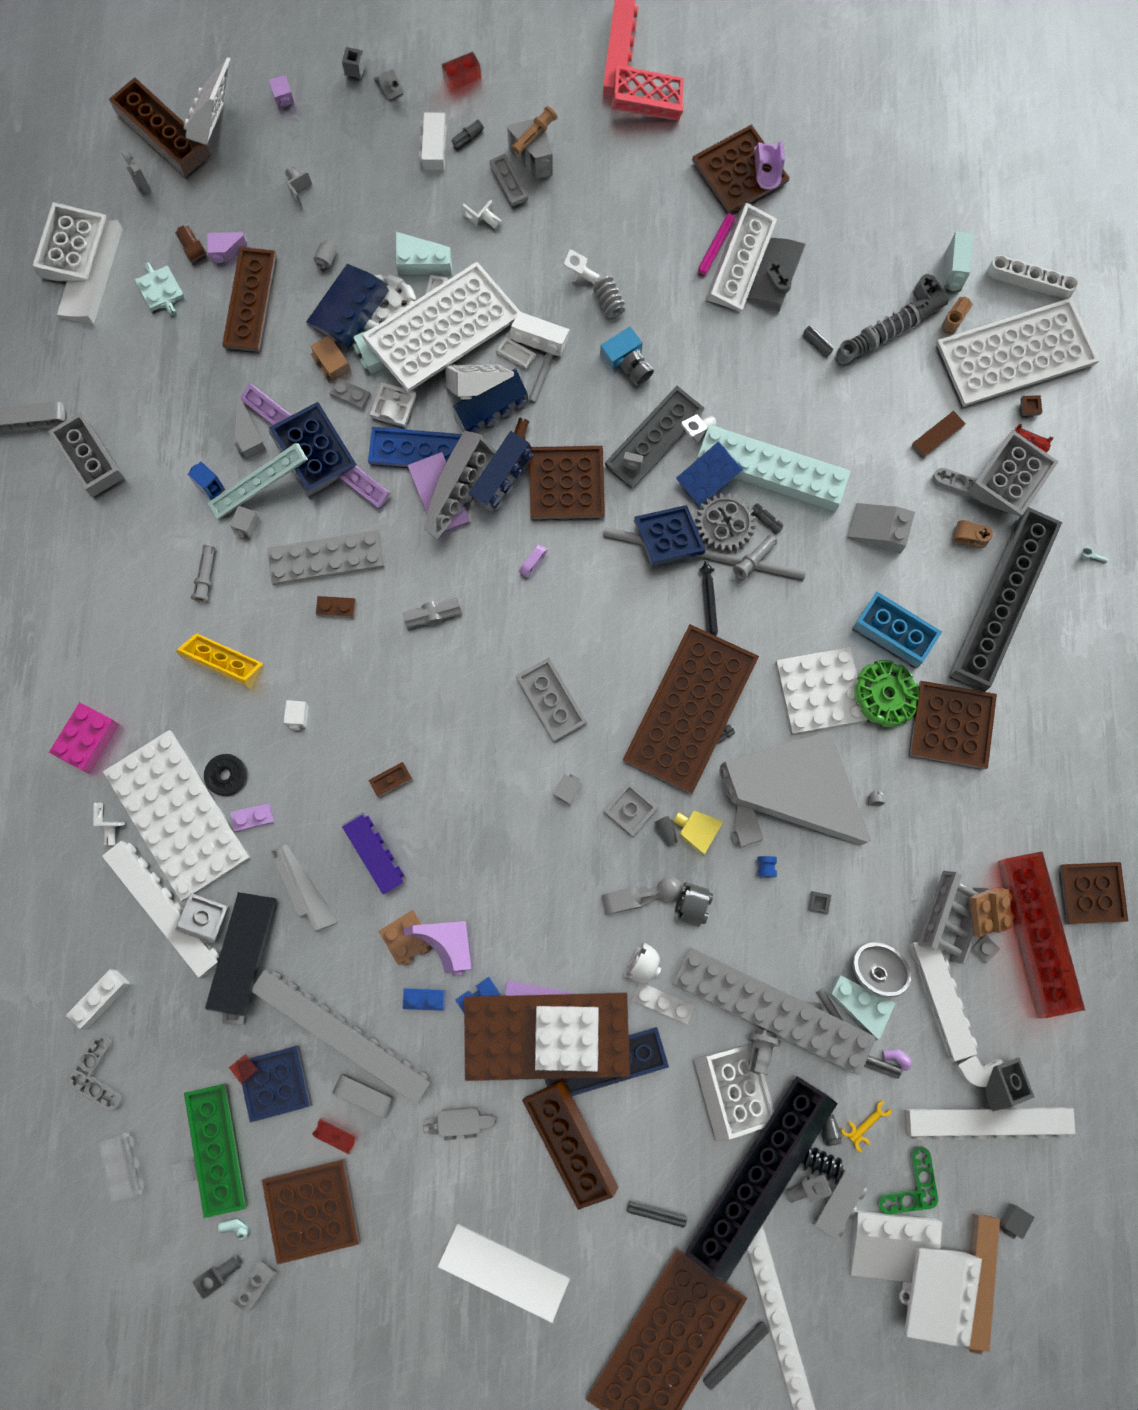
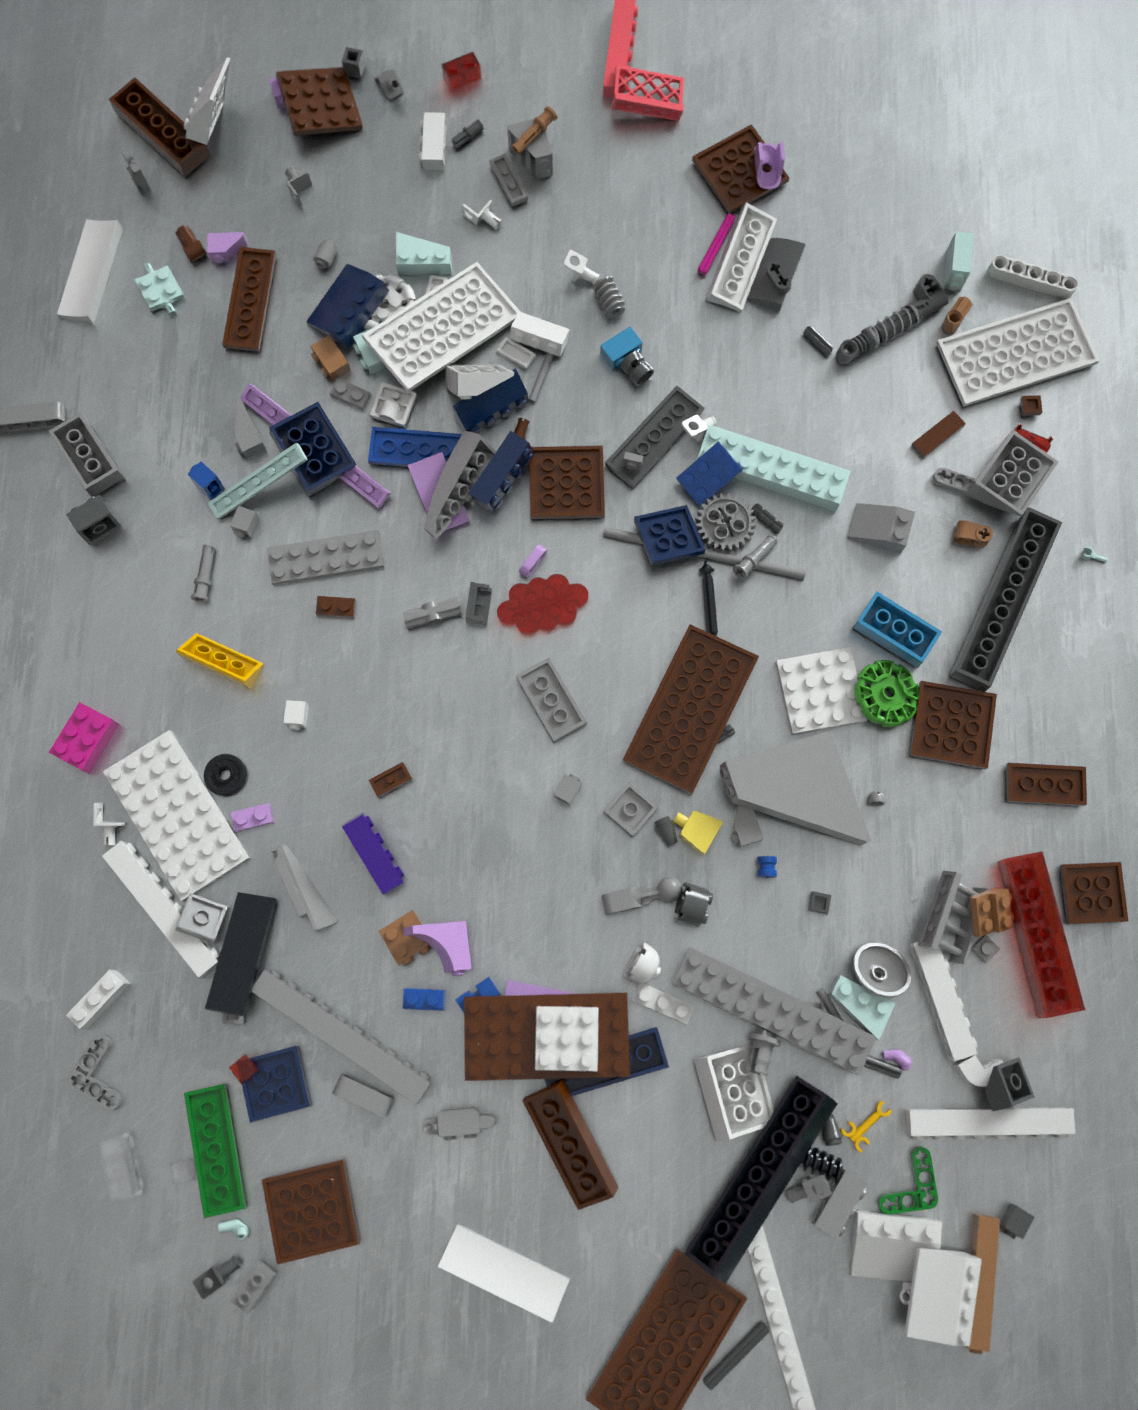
white slope [33,202,107,281] -> none
clear red hinge [312,1117,359,1155] -> none
dark grey axle [626,1201,687,1228] -> none
none -> dark grey brick [66,495,122,545]
none -> reddish brown plate [276,67,363,135]
none -> dark grey hinge [465,582,492,626]
none -> clear red plate [497,574,589,635]
none -> reddish brown plate [1006,763,1087,806]

